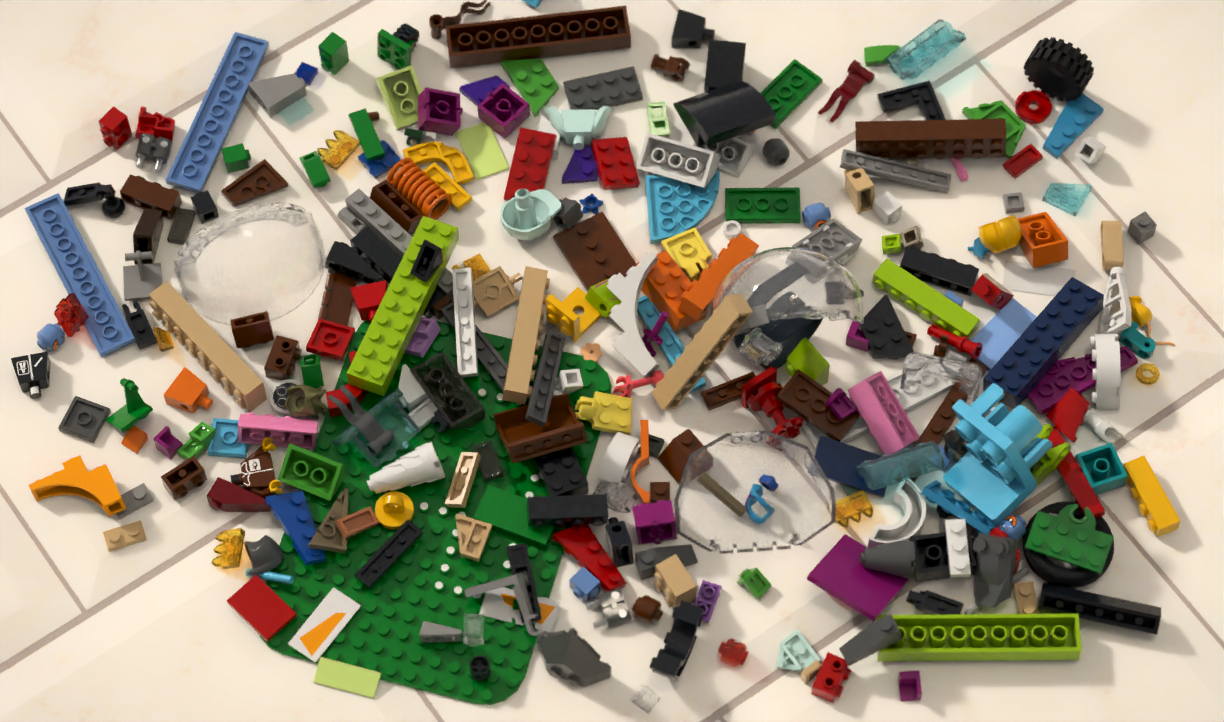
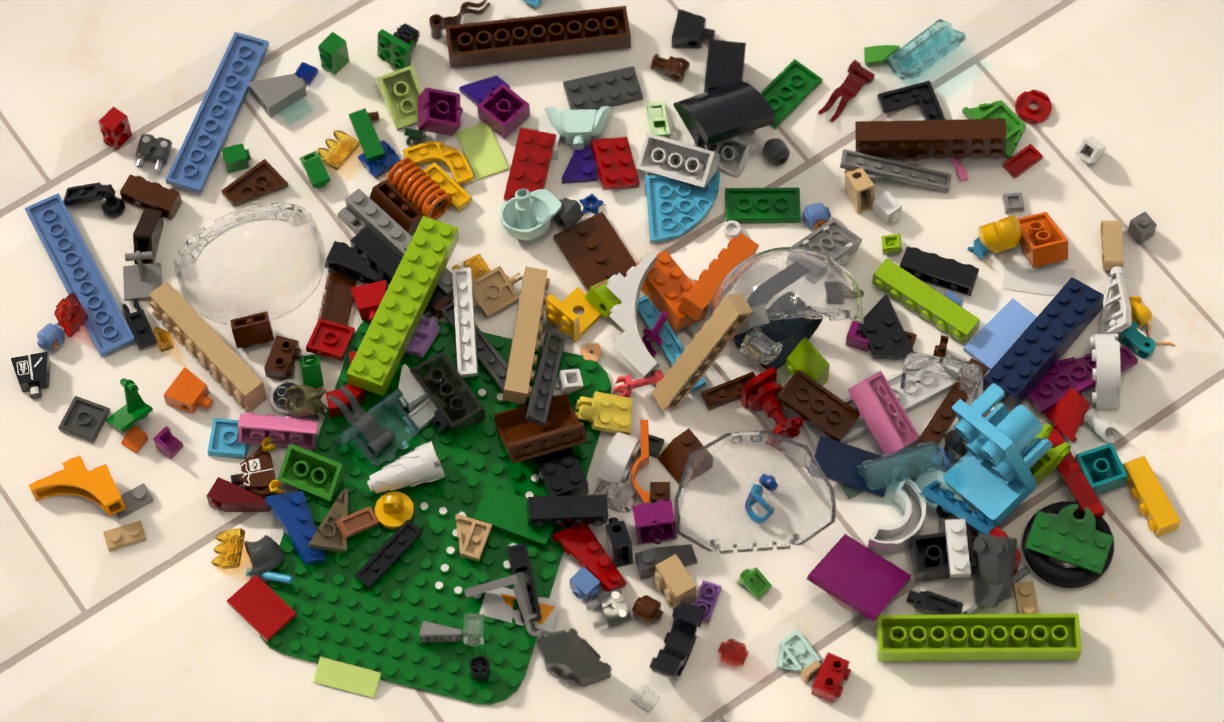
red slope [135,106,175,142] -> none
reddish brown brick [161,456,207,501] -> none
clear smoke tile [167,208,196,246] -> none
bright green slope [177,422,216,460] -> none
black brick [191,190,219,224] -> none
white sticker [288,587,361,662] -> none
black slope [410,240,443,282] -> none
tan plate [445,452,481,508] -> none
clear smoke tile [472,440,504,482] -> none
bright green wing [501,59,559,117] -> none
light yellow plate [661,227,712,281] -> none
dark tan axle [697,472,747,517] -> none
magenta tile [825,388,857,422] -> none
clear yellow plate [828,490,873,528] -> none
dark grey slope [839,614,902,666] -> none
dark grey cone [860,539,915,579] -> none
magenta panel [898,670,922,702] -> none
dark tan brick [900,226,924,250] -> none
red pin [927,324,983,359] -> none
red torso [971,273,1014,310] -> none
medium blue head [997,514,1026,541] -> none
black tyre [1023,37,1094,102] -> none
black brick [1038,583,1161,634] -> none
clear light blue wing [1042,183,1092,217] -> none
dark azure wing [1043,93,1104,159] -> none
clear yellow piece [1136,363,1160,385] -> none

